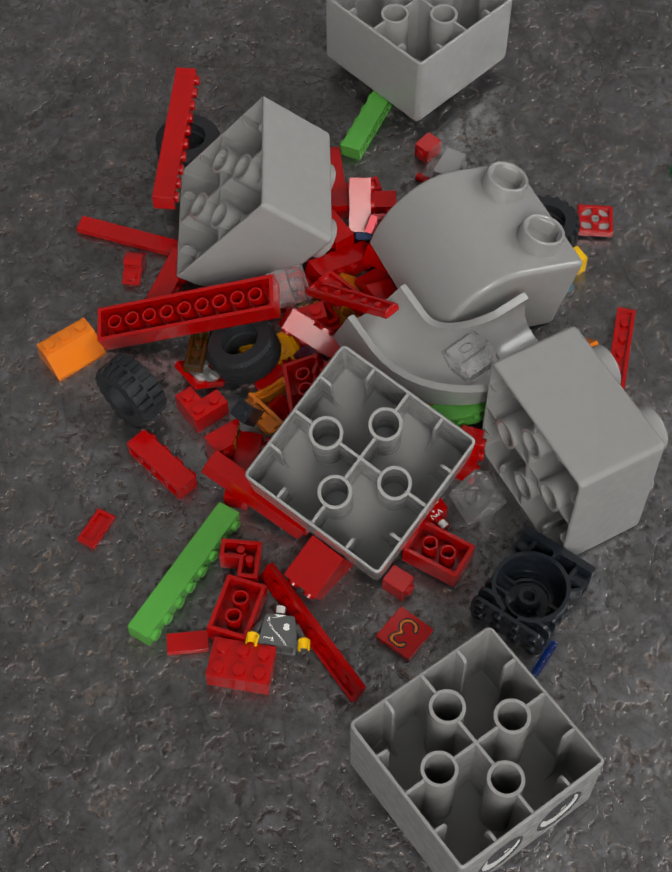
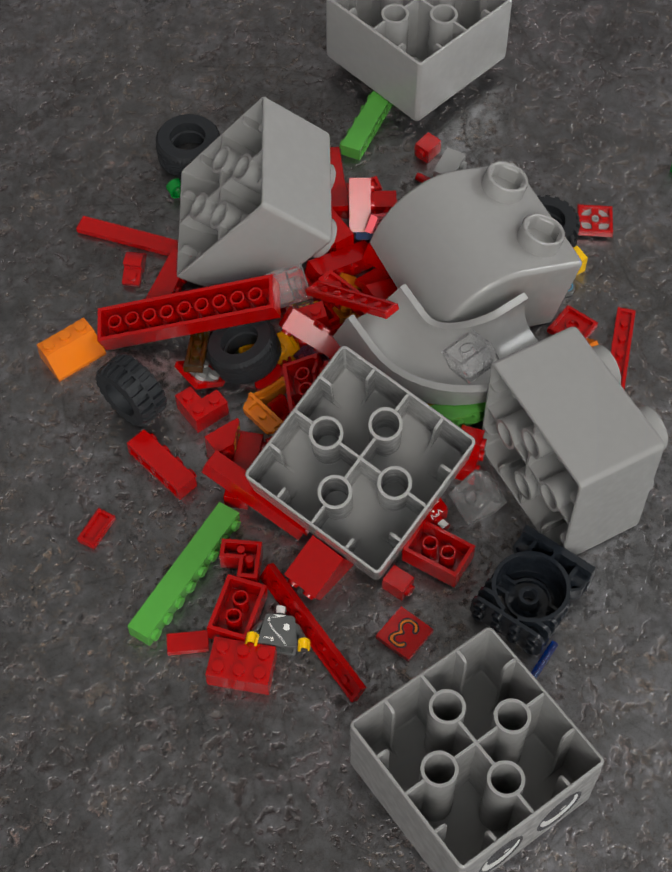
red brick [152,67,200,209] -> none
black brick [230,397,265,427] -> none
none -> red tile [547,305,598,339]

